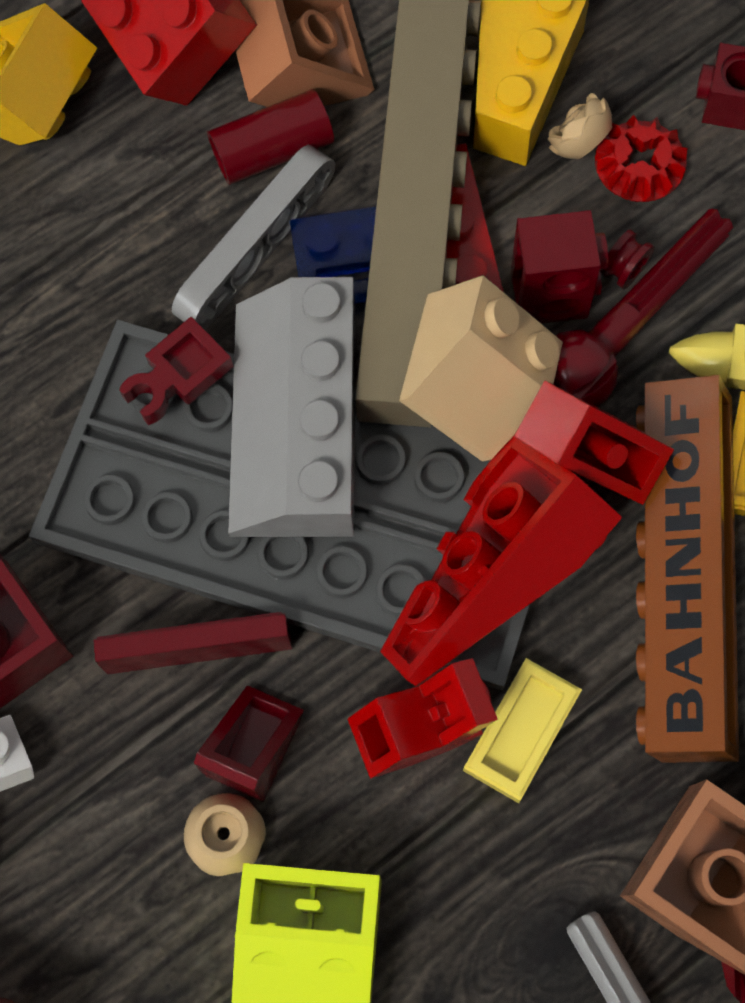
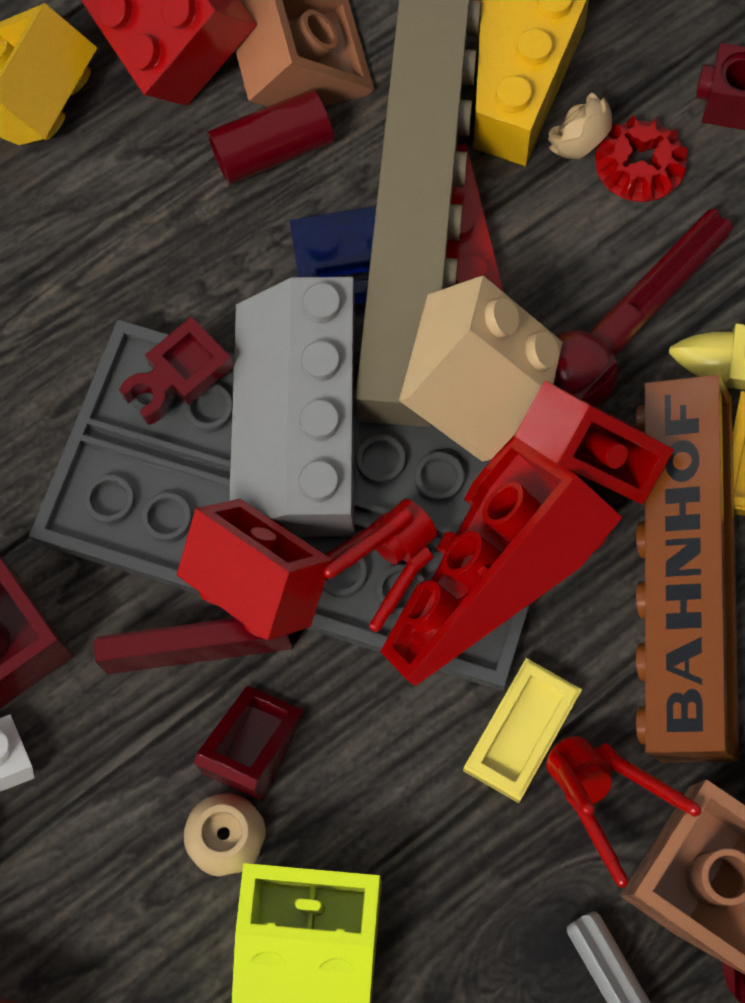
light grey beam [172,145,335,330] -> none
red brick [347,658,498,779] -> none
dark red brick [510,210,608,323] -> none
dark red bush [600,229,655,290] -> none
none -> red brick [177,499,332,641]
none -> red plant [323,498,438,632]
none -> red plant [546,736,701,888]

